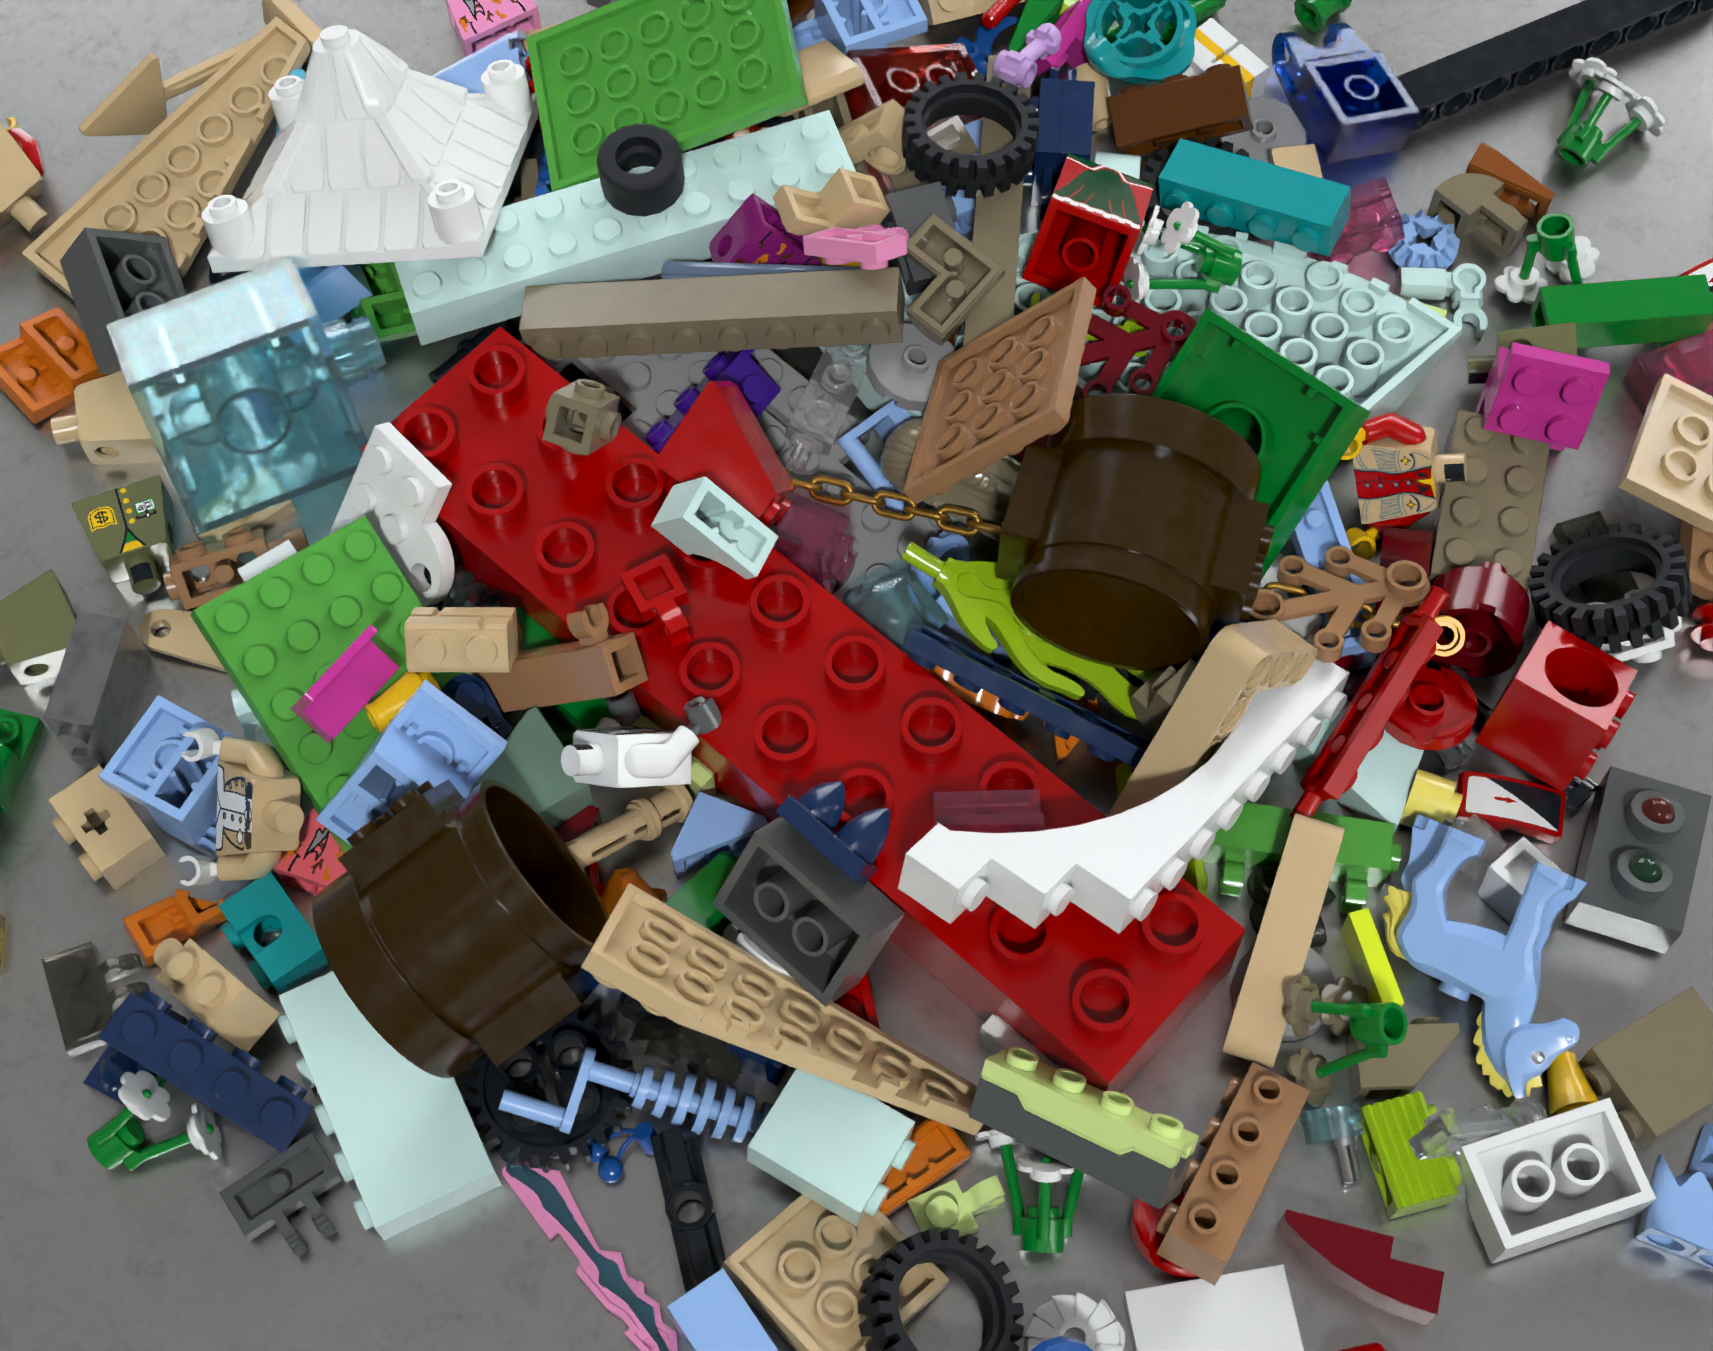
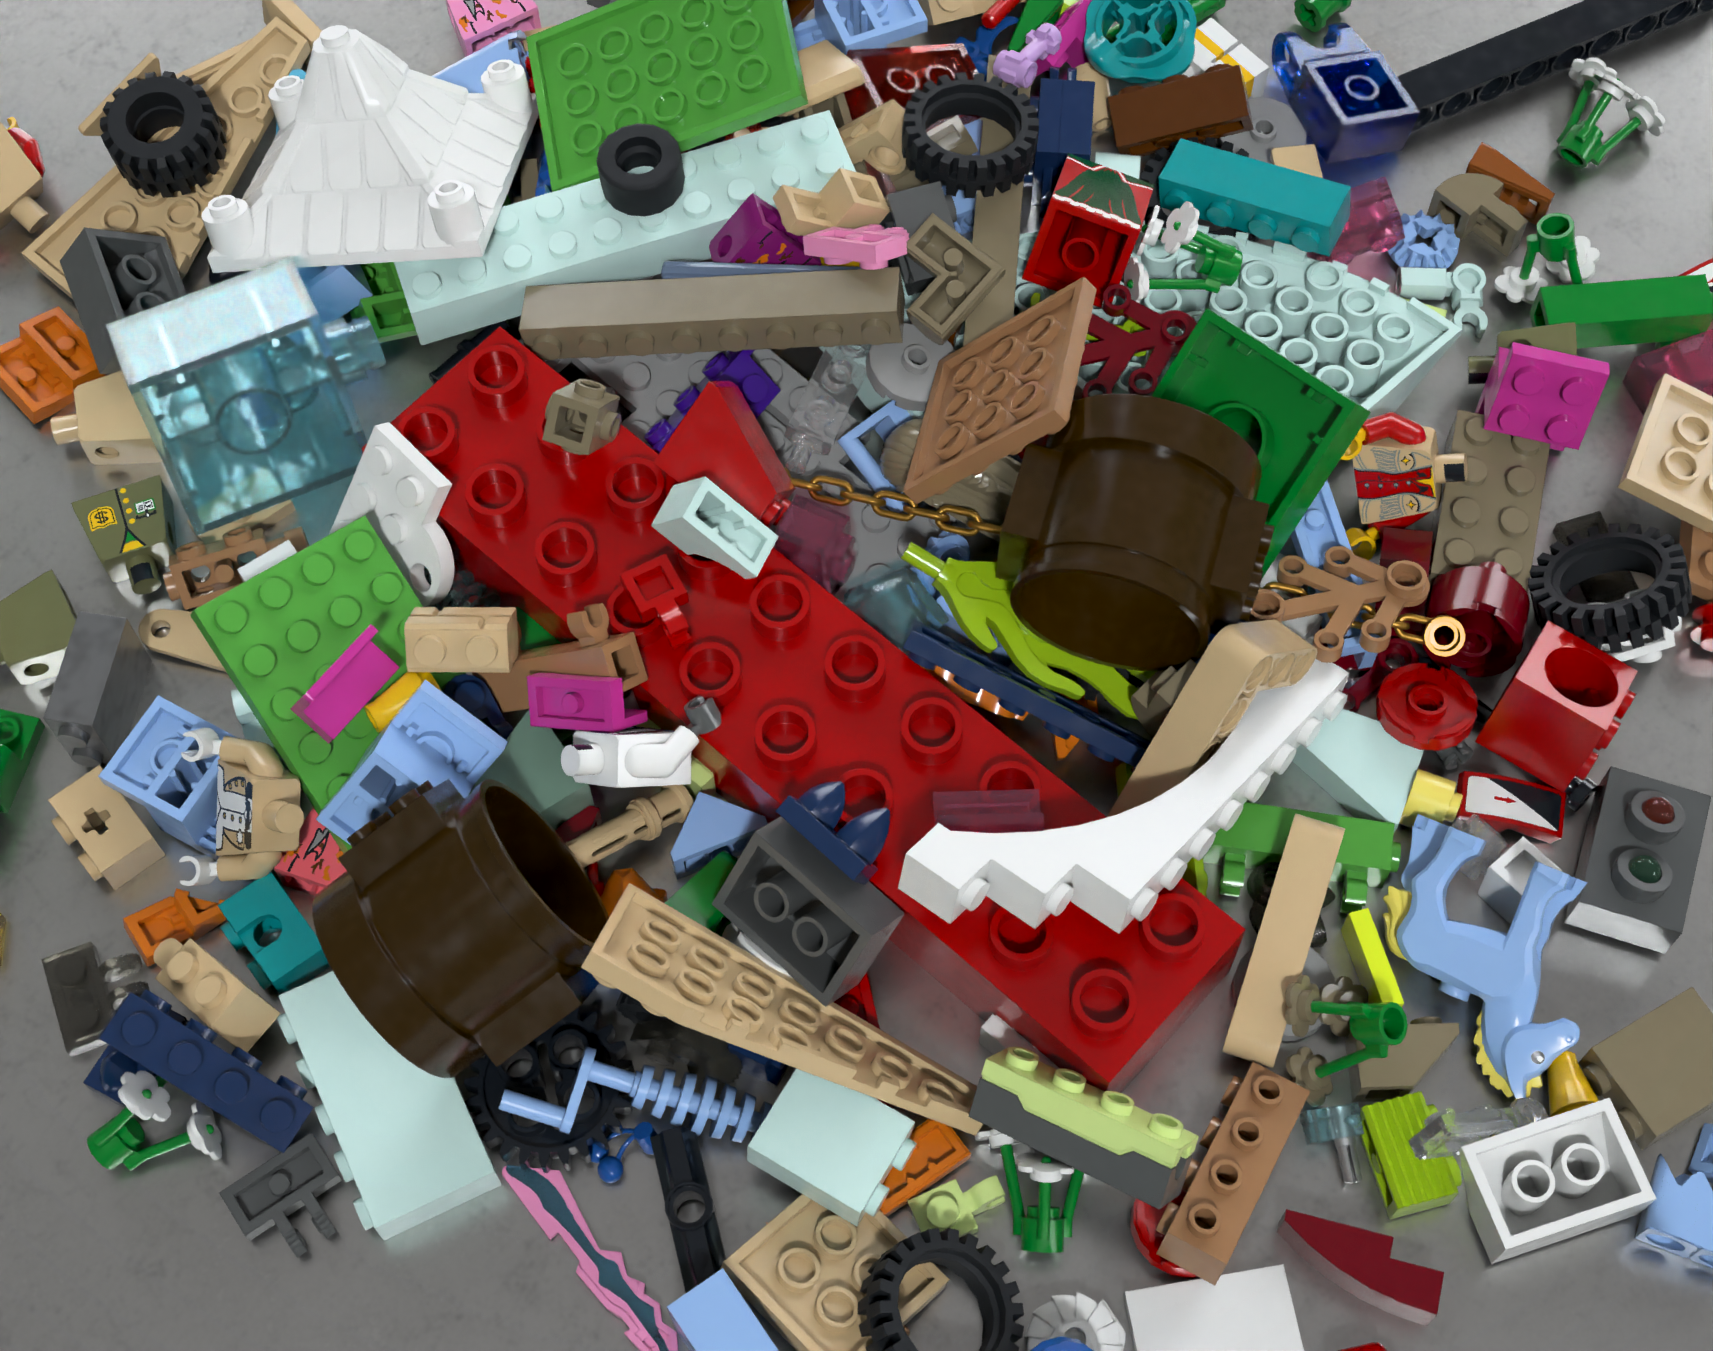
red plate [1289,586,1450,819] -> none
none -> black tyre [100,71,227,198]
none -> dark pink panel [527,672,648,733]

